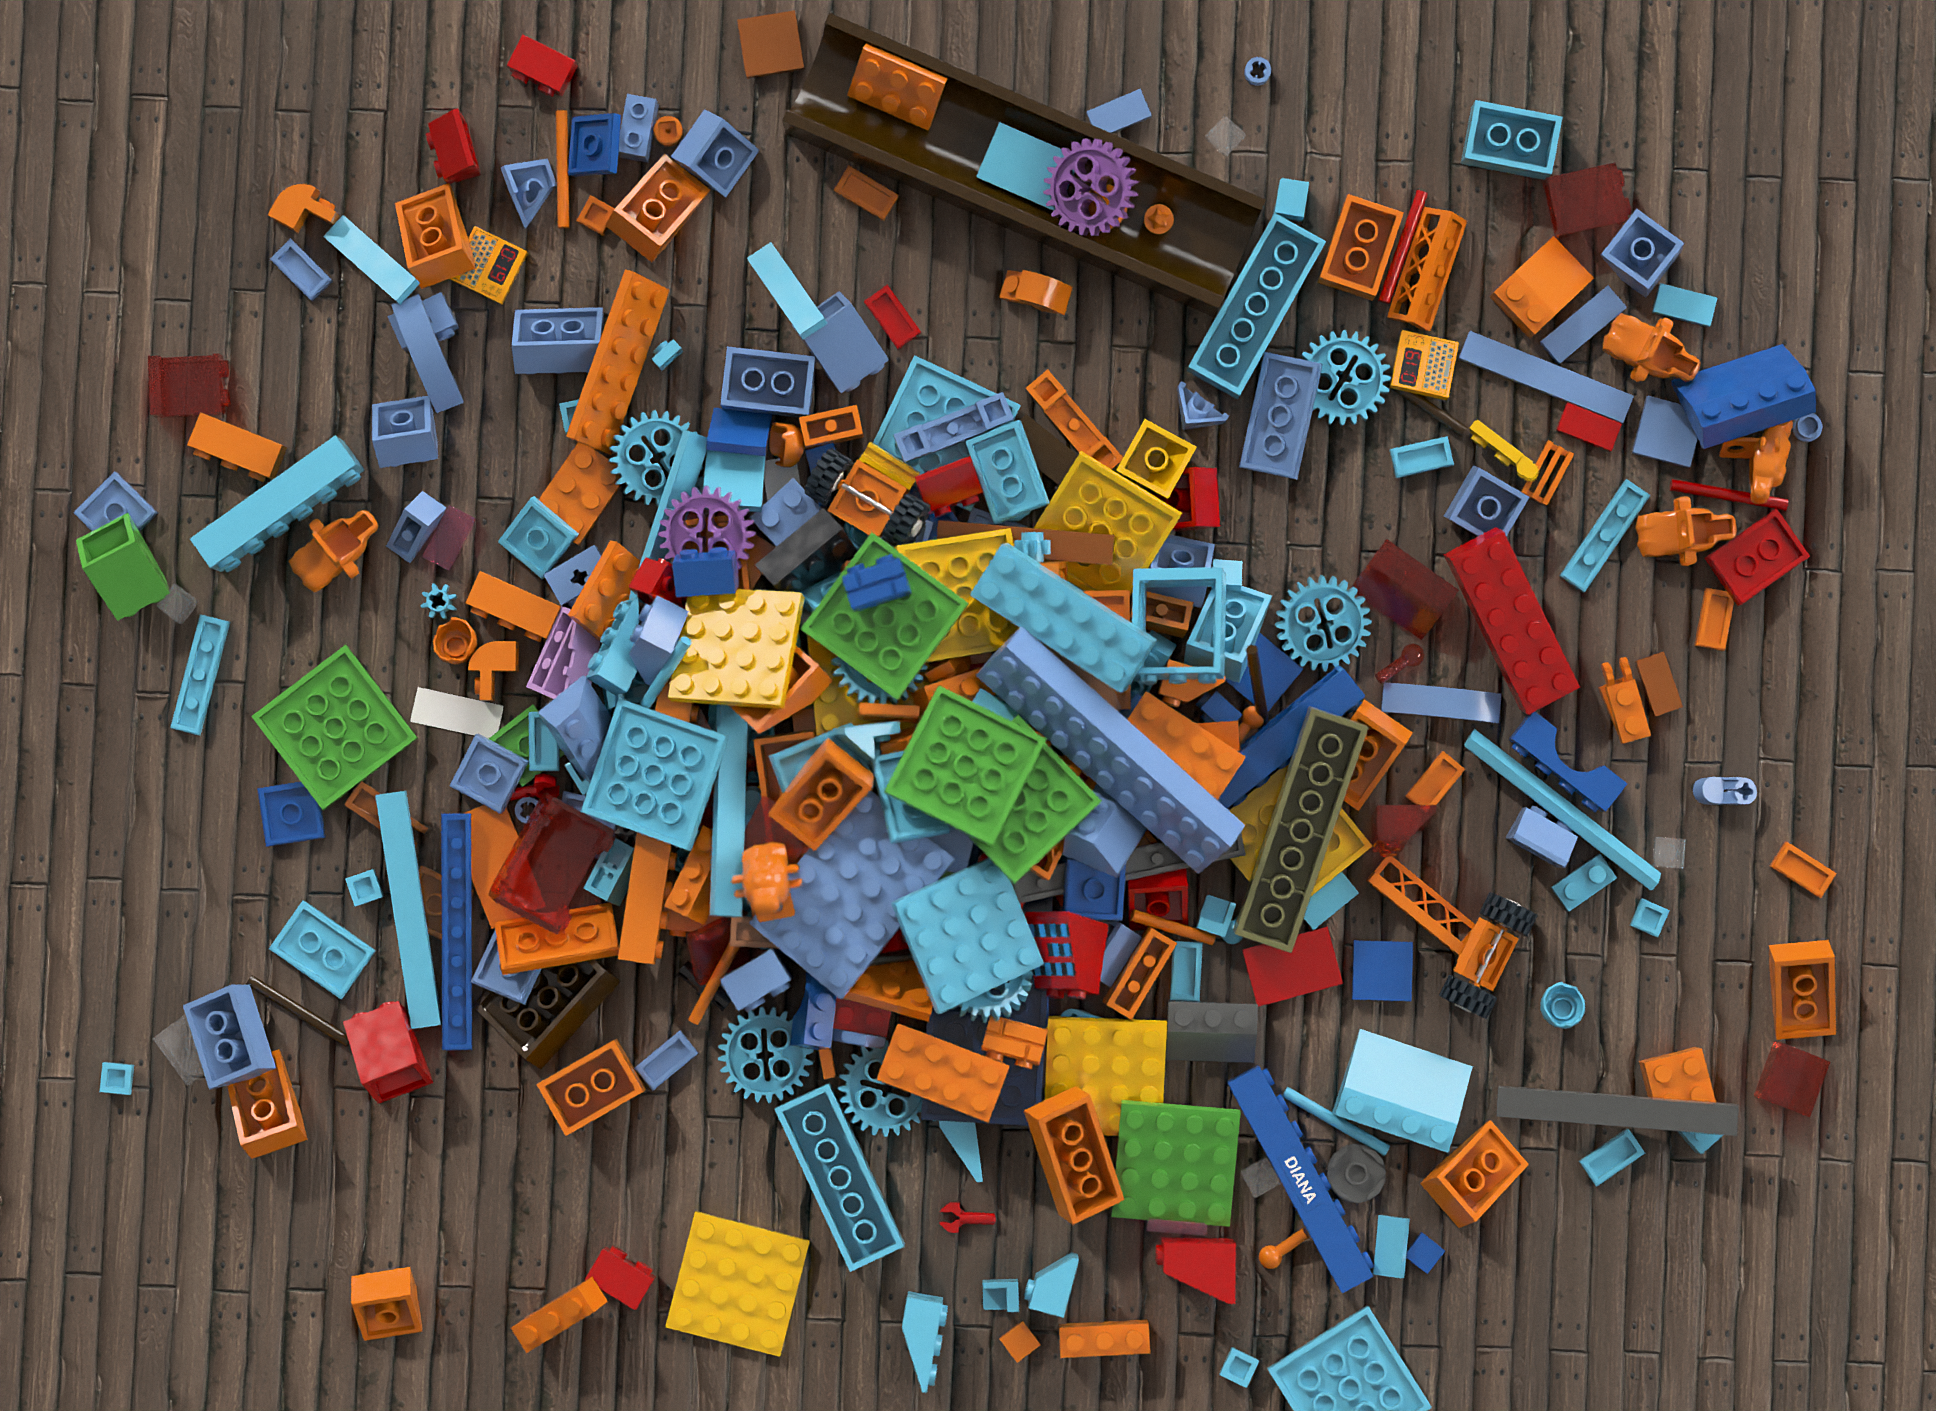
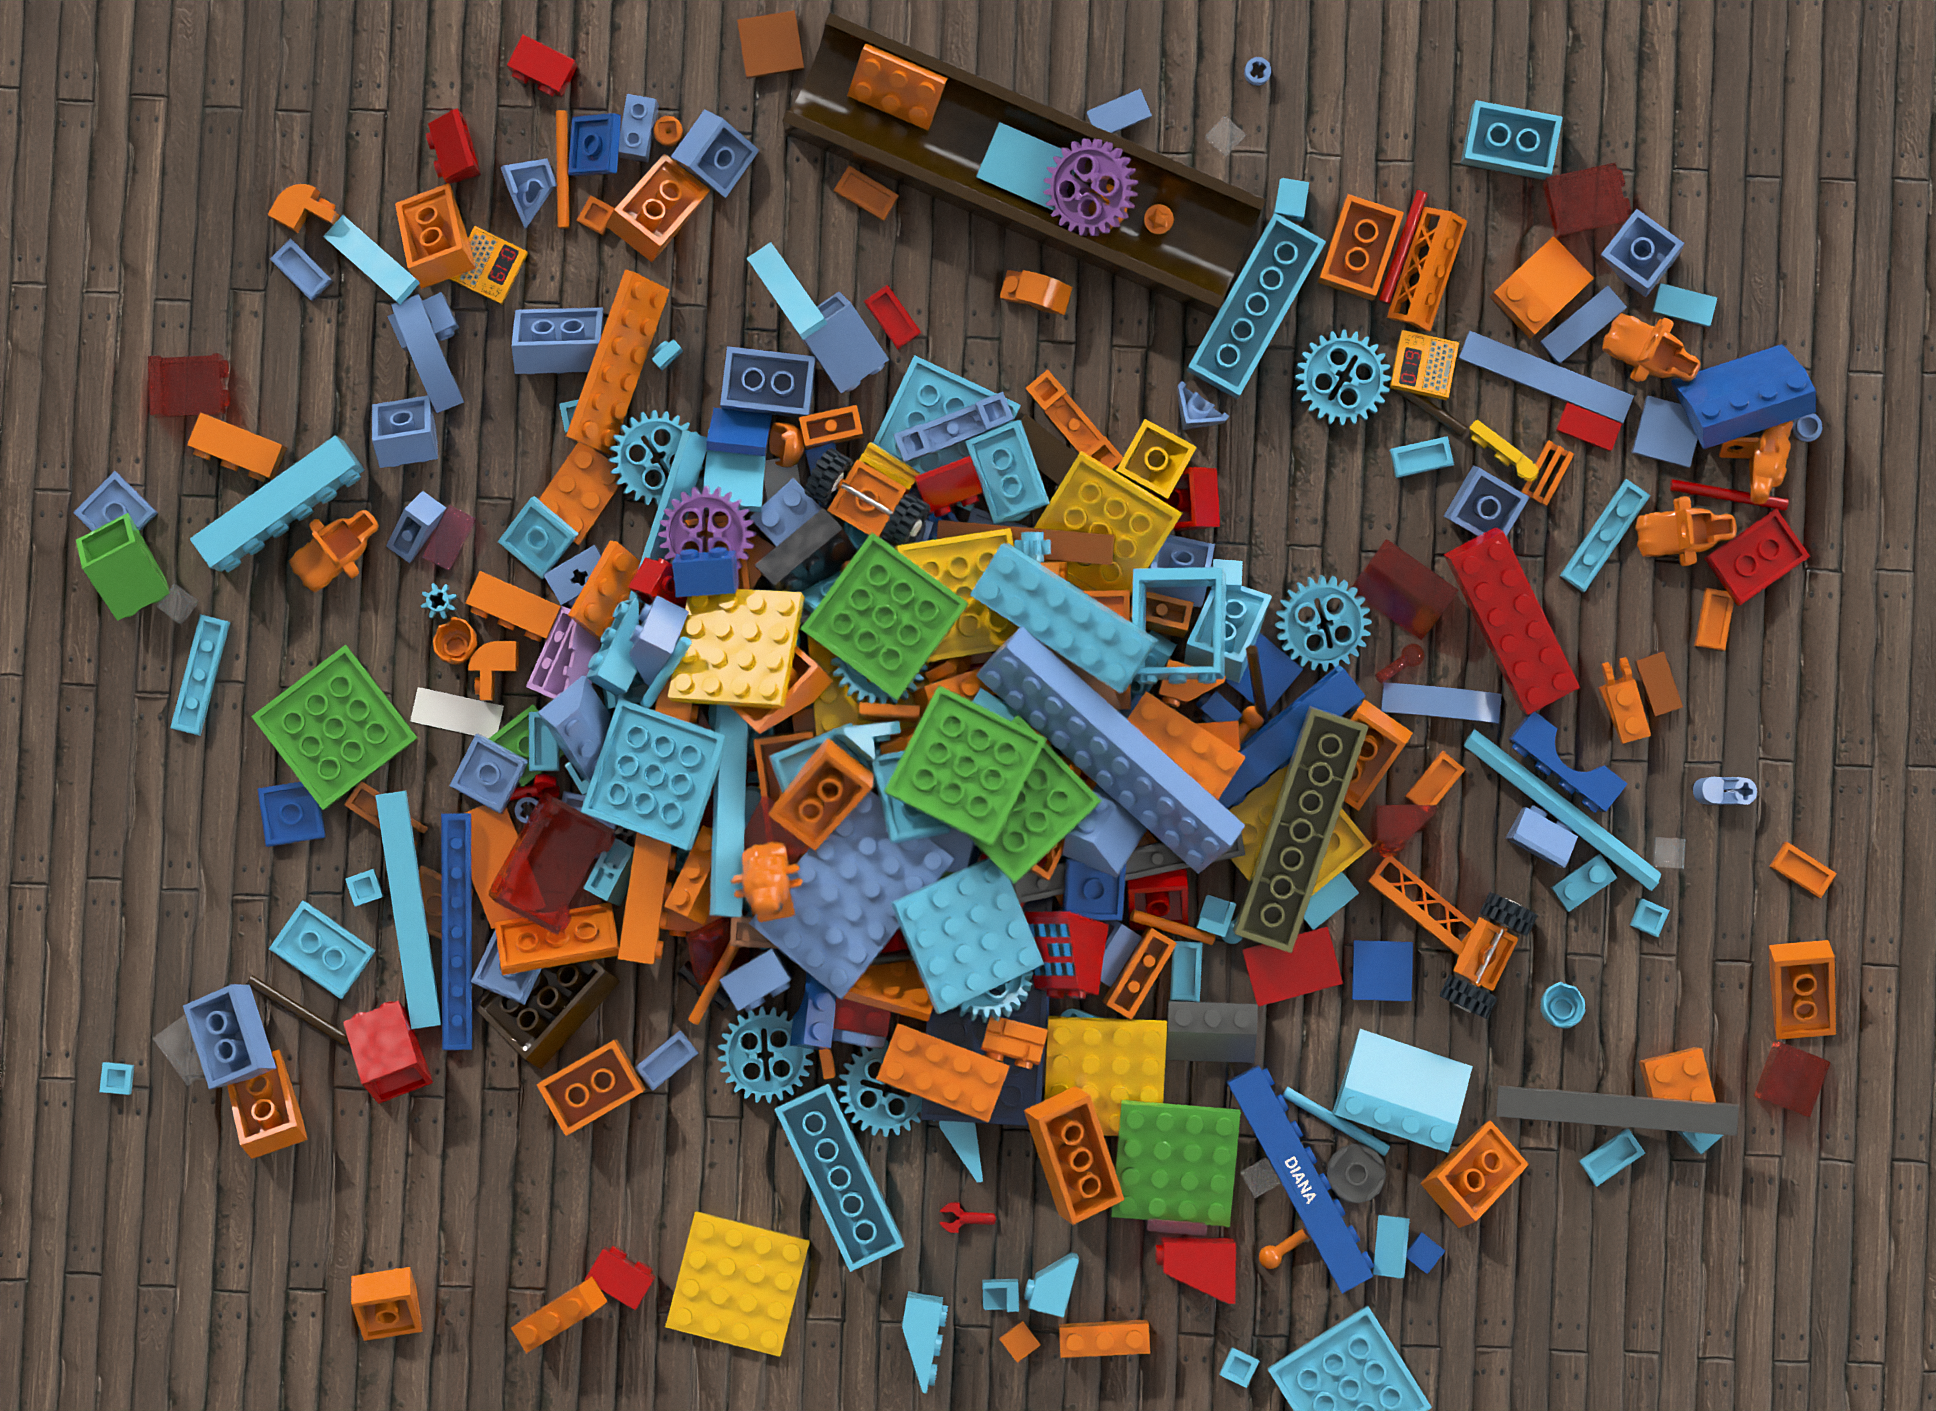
blue brick [842,555,912,612] -> none
medium blue tile [1239,352,1323,480] -> none

